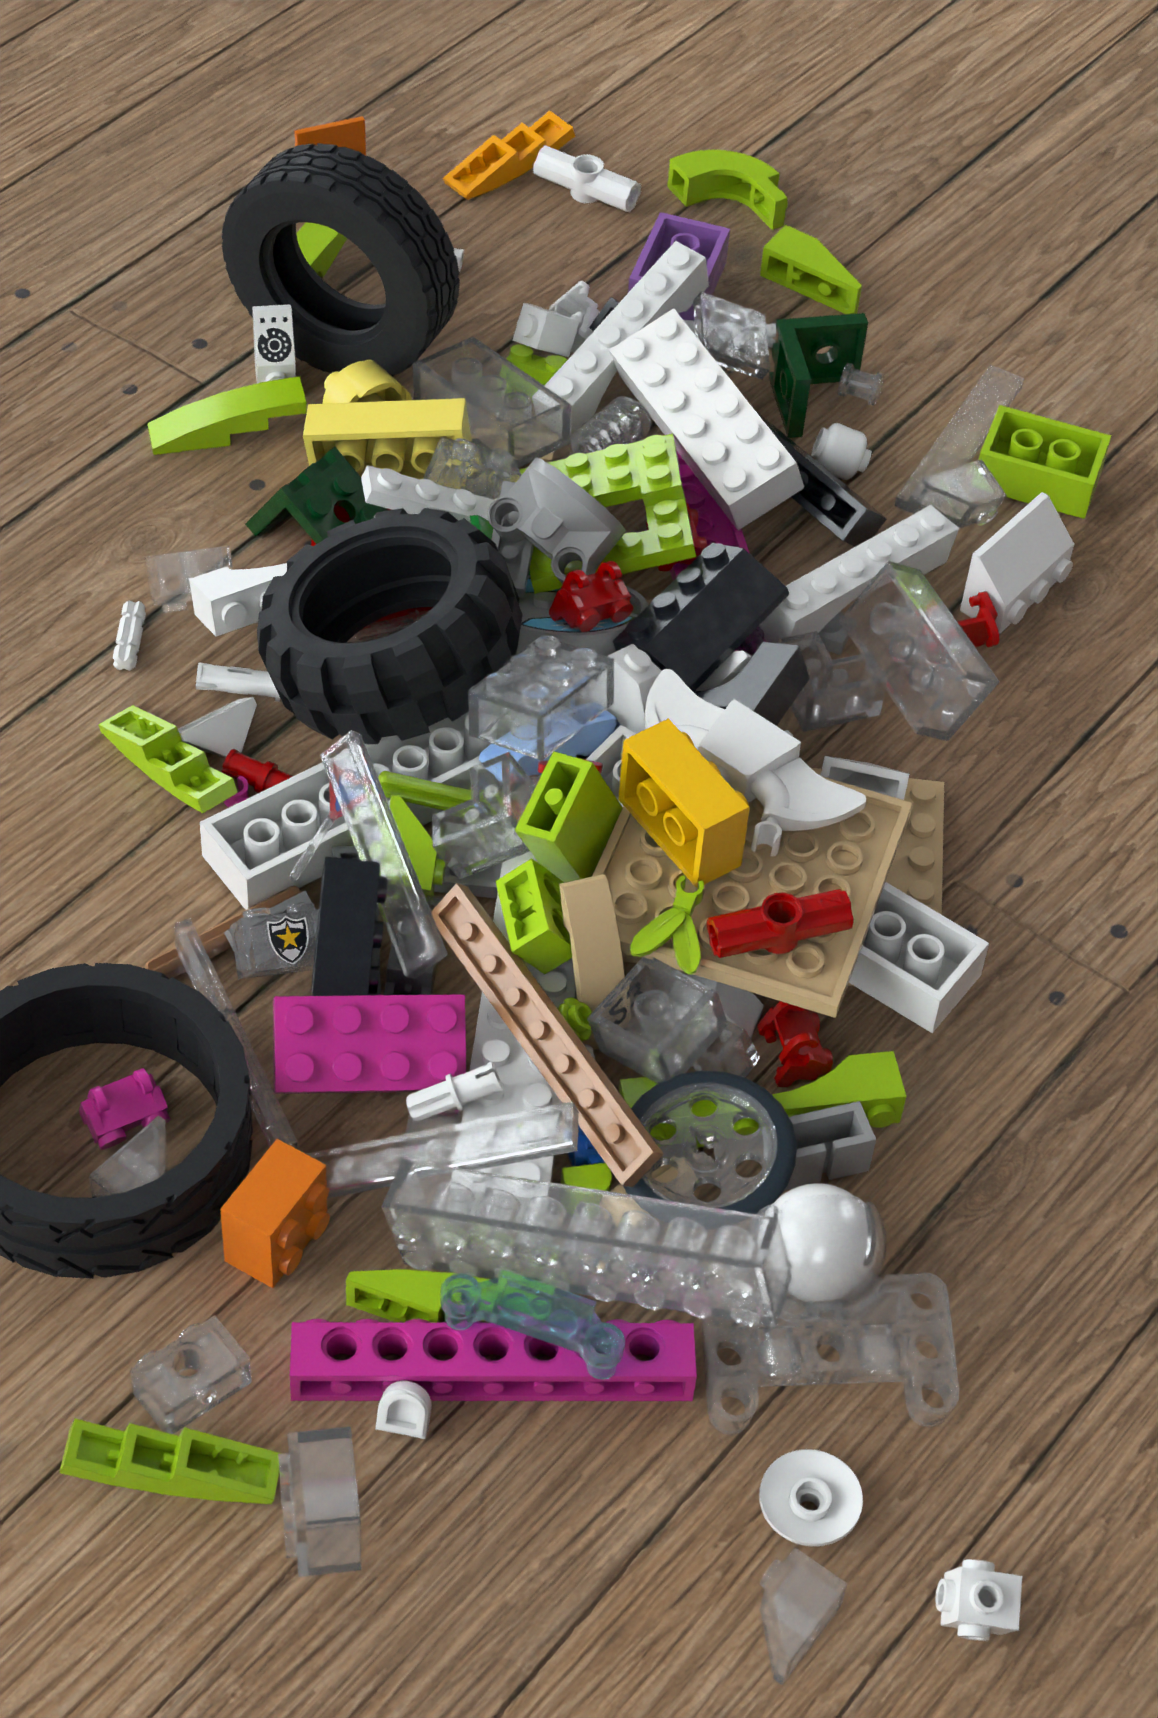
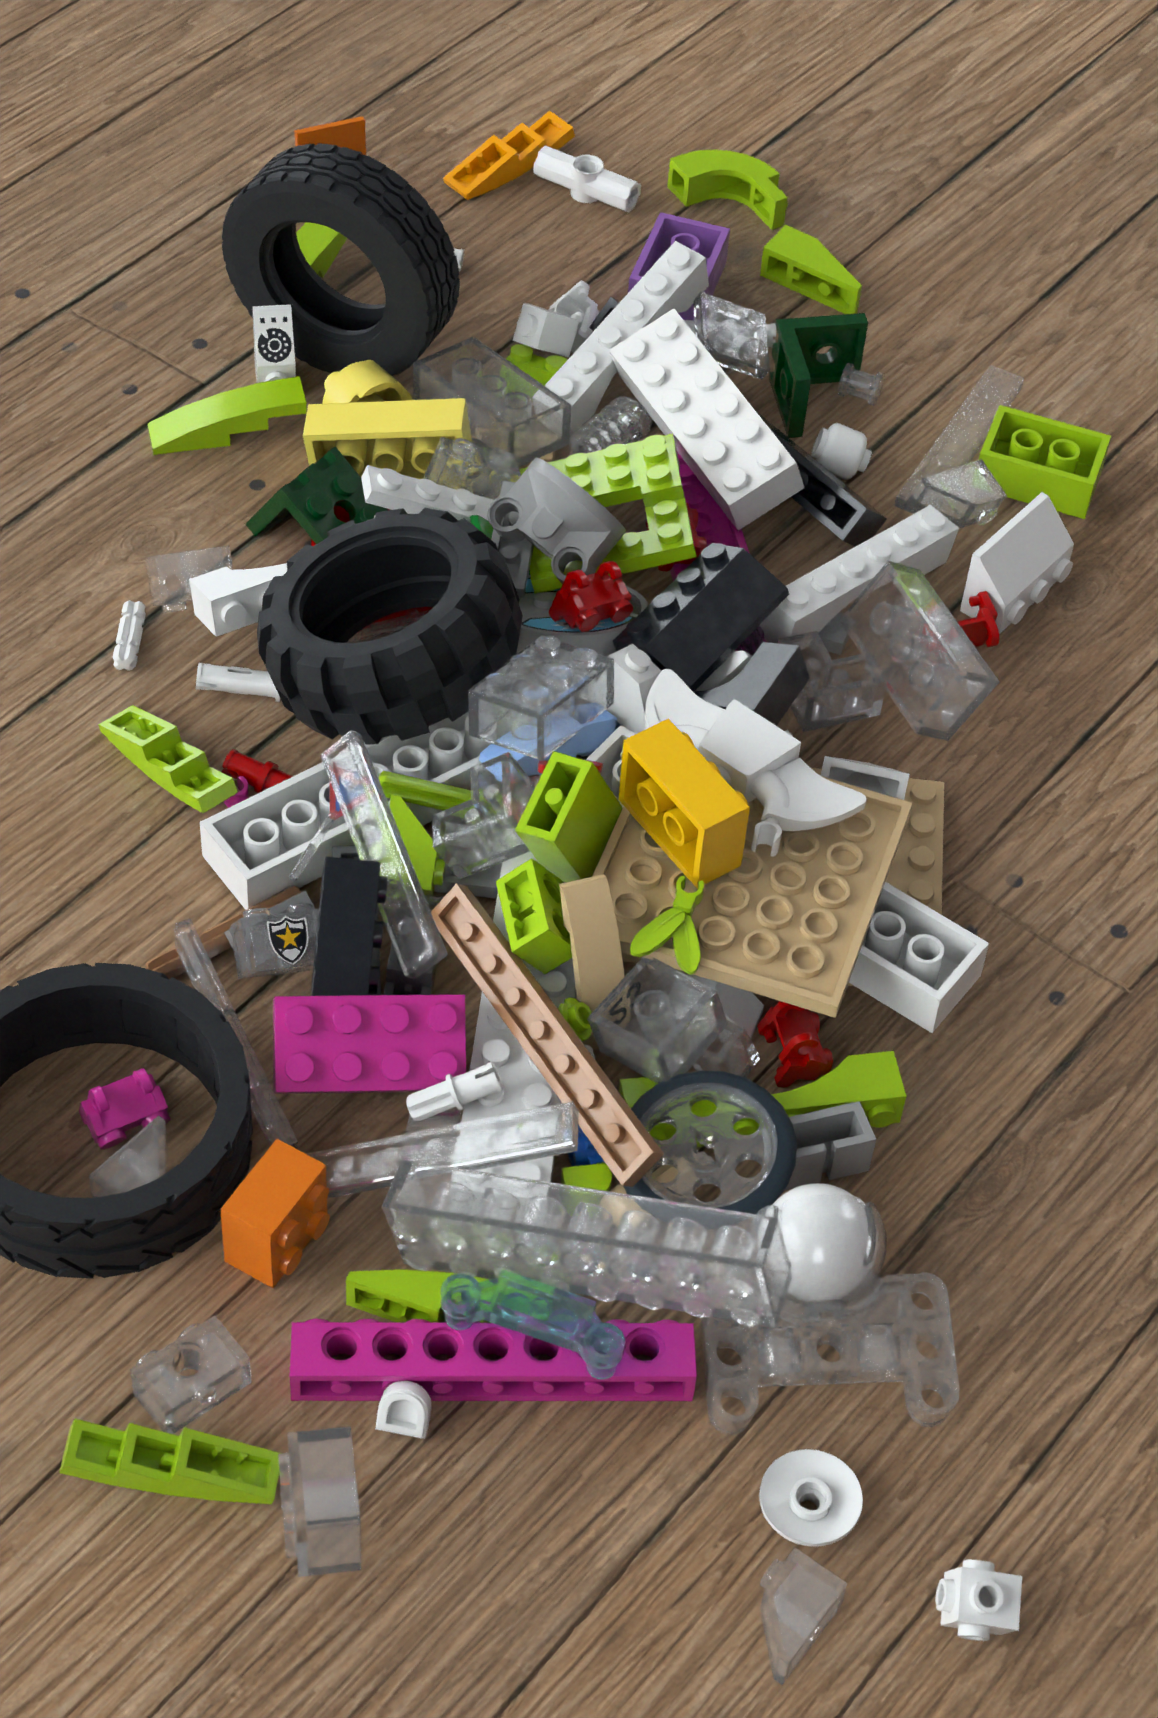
white slope [178,697,257,758] -> none
red piece [707,889,854,958] -> none

